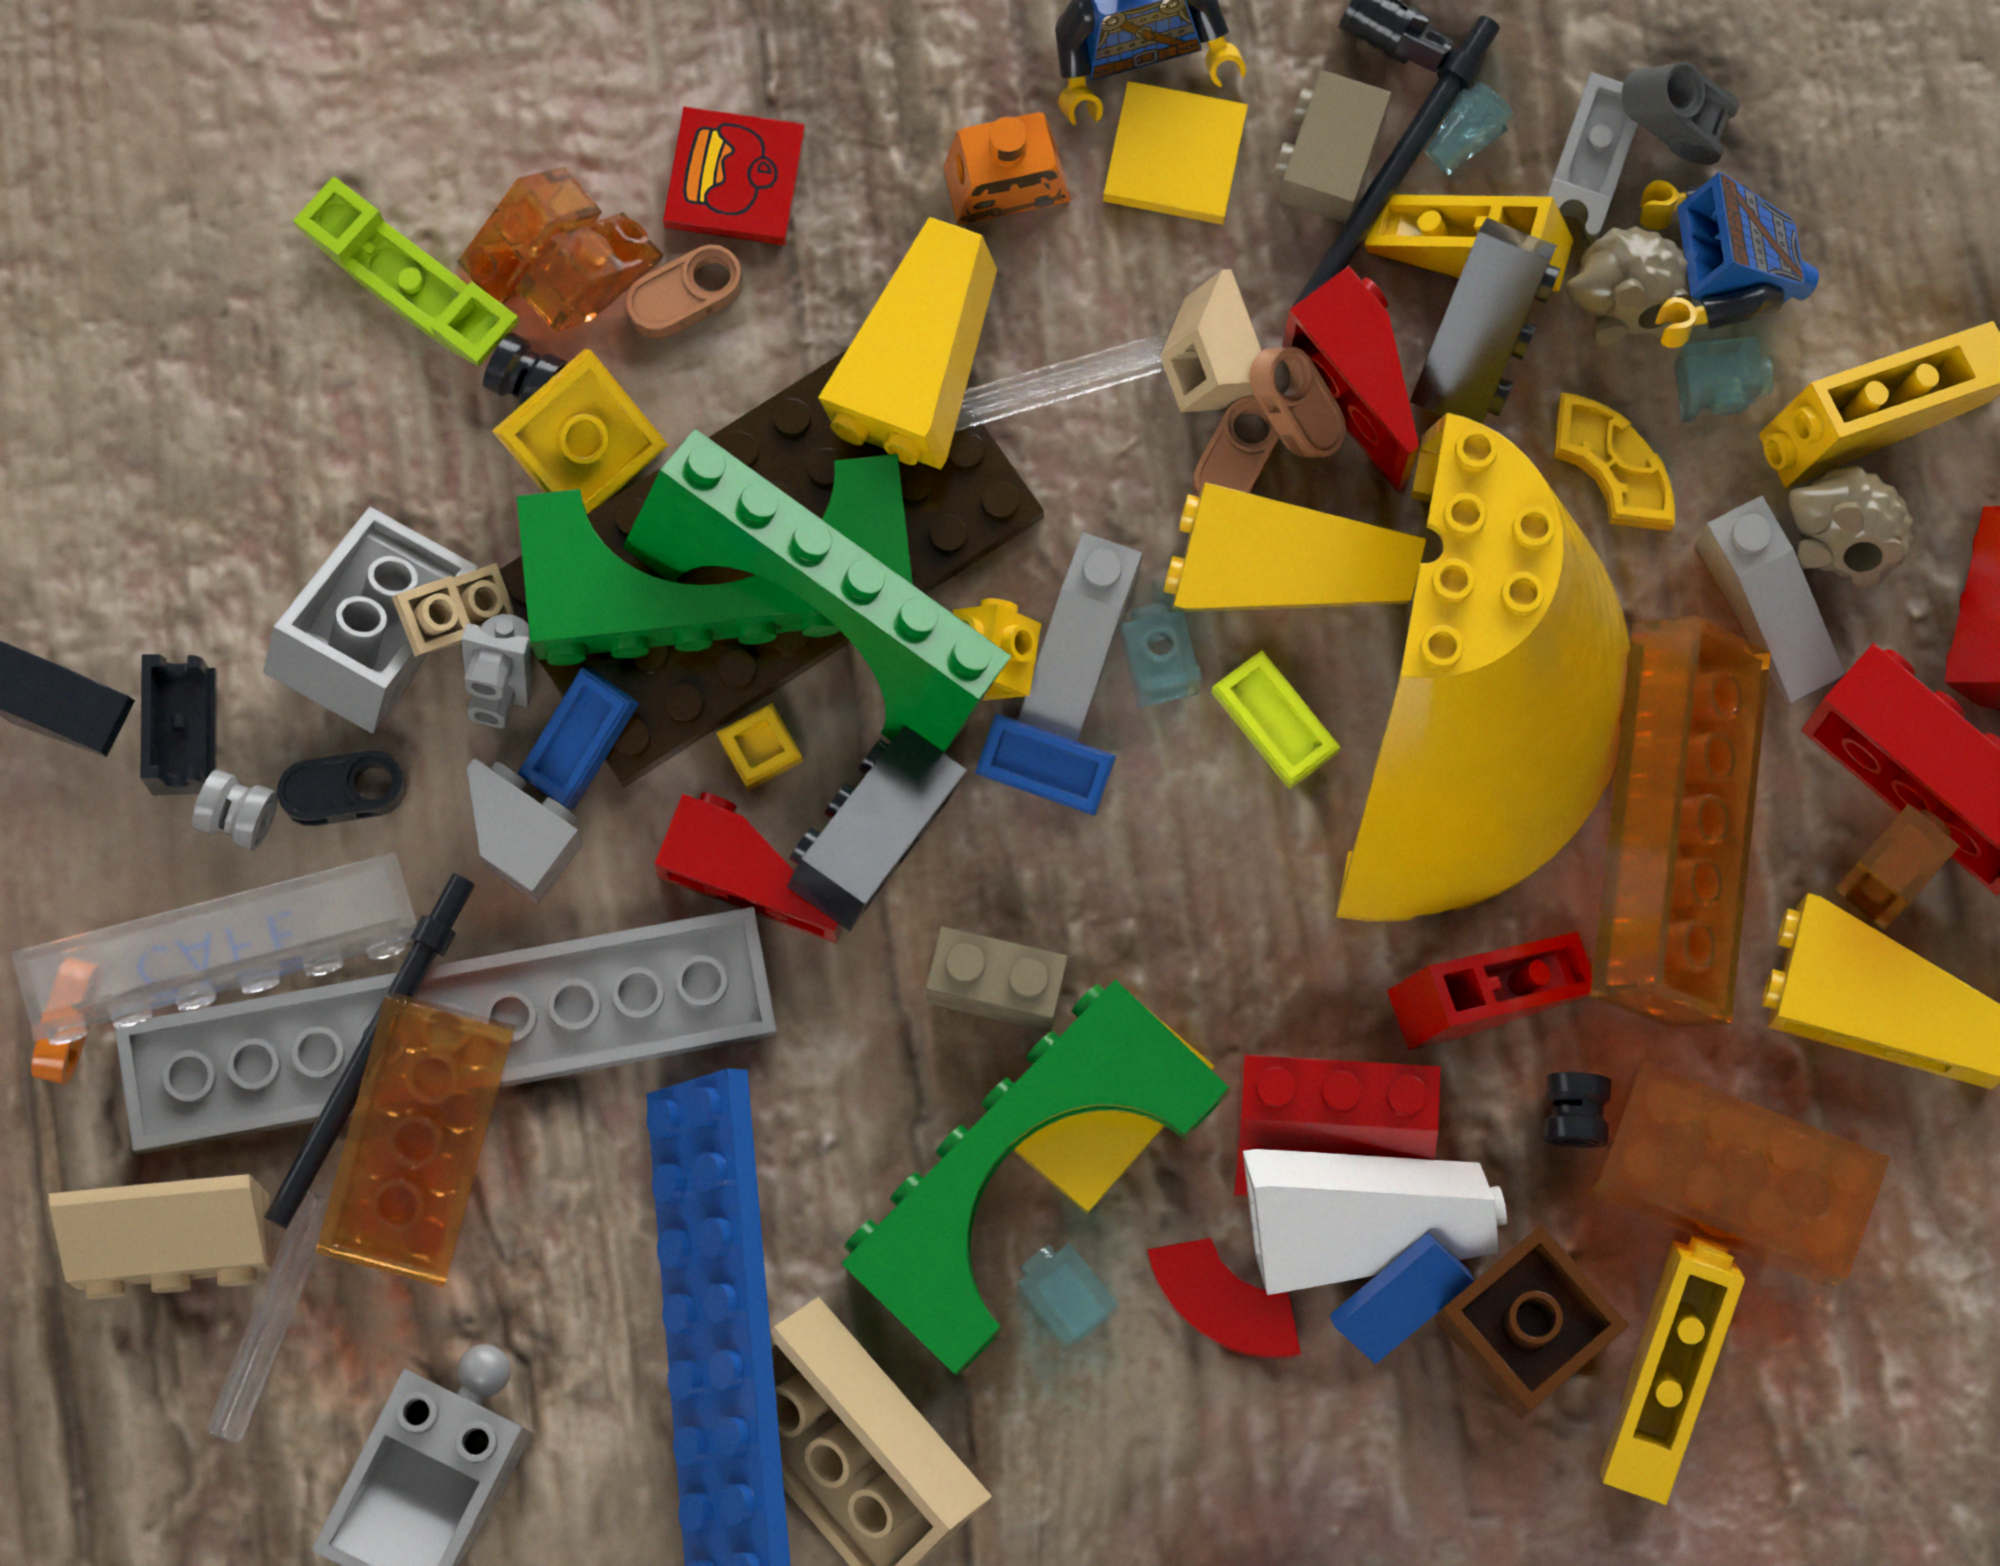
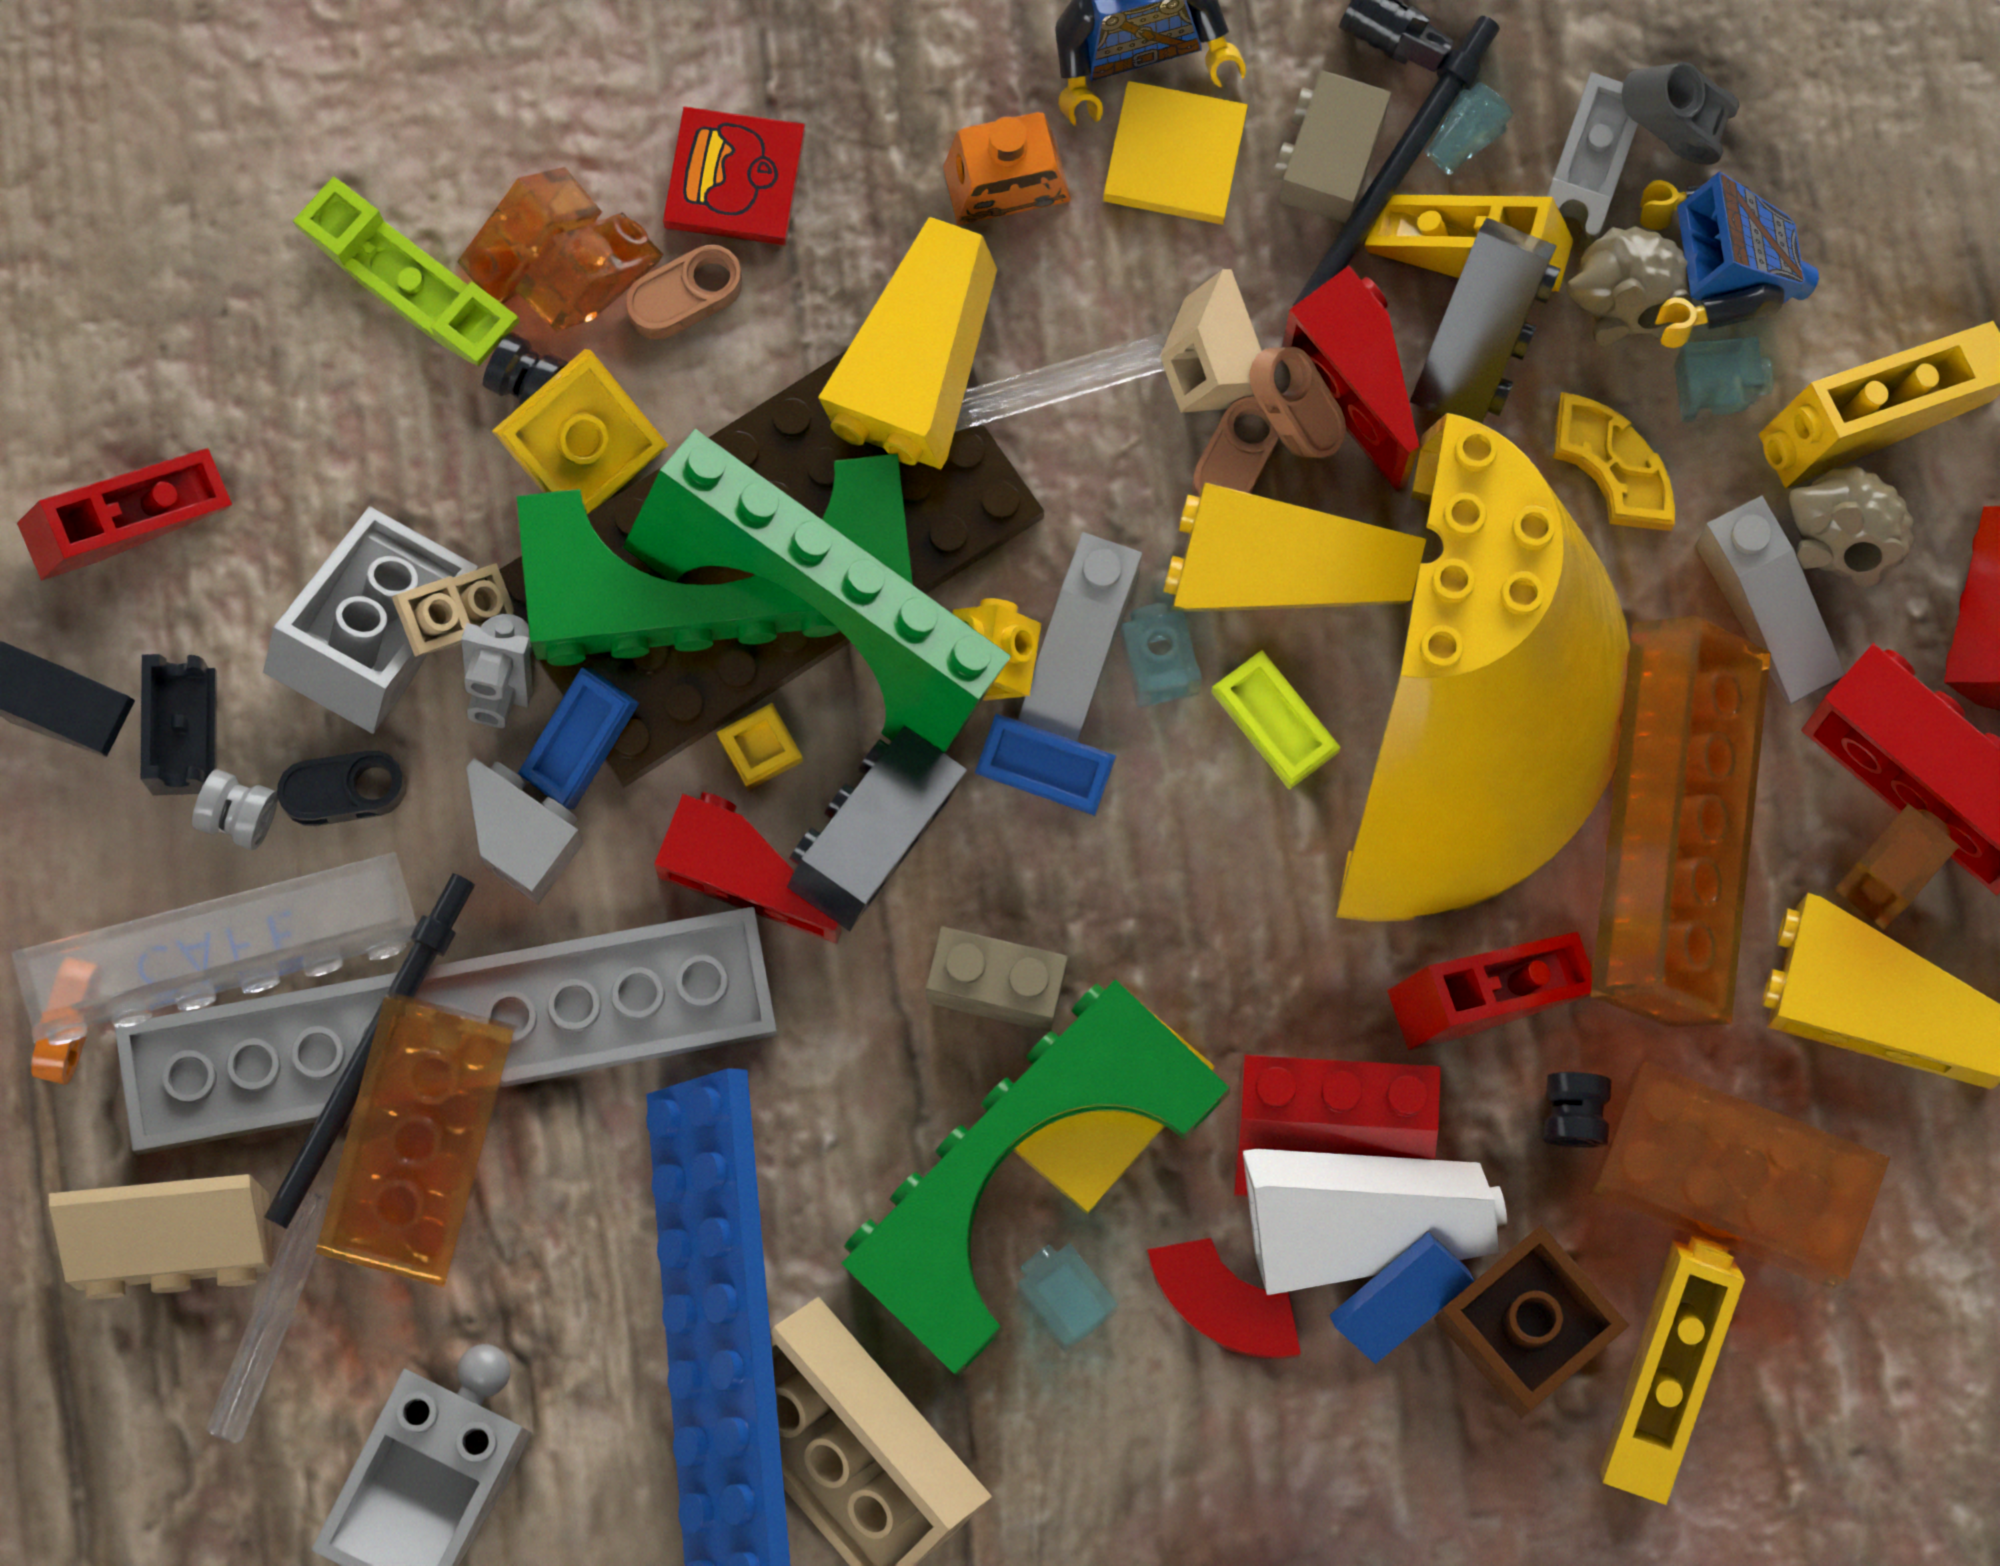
none -> red slope [17,448,232,581]

